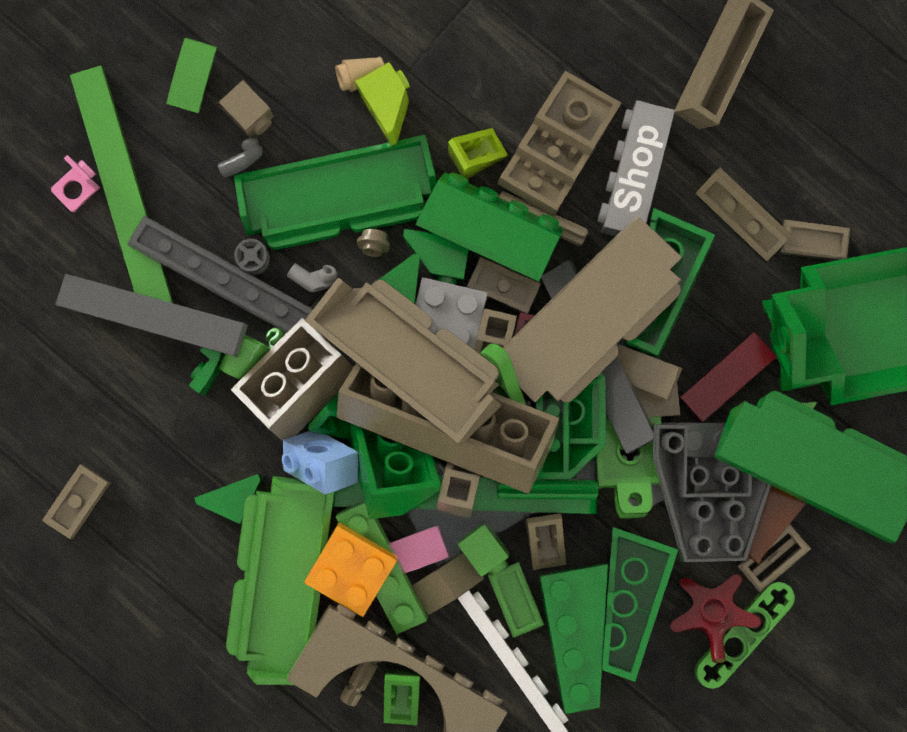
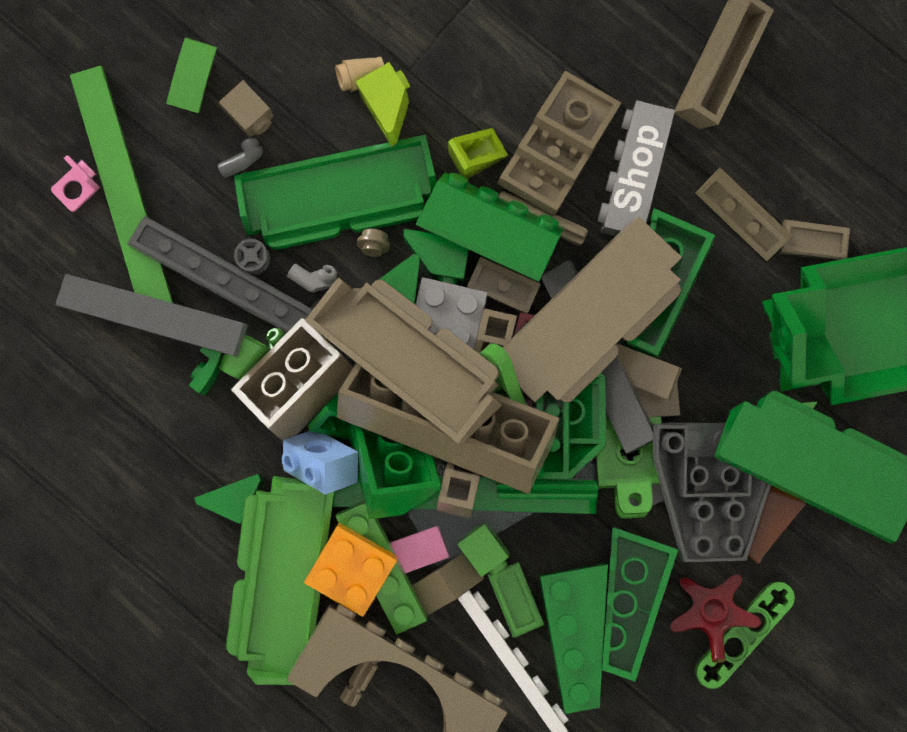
dark tan plate [42,464,111,539] -> none
bright green slope [384,669,421,725] -> none
dark tan slope [525,513,566,570] -> none
dark red tile [679,332,776,422] -> none
dark tan tile [736,525,811,592] -> none

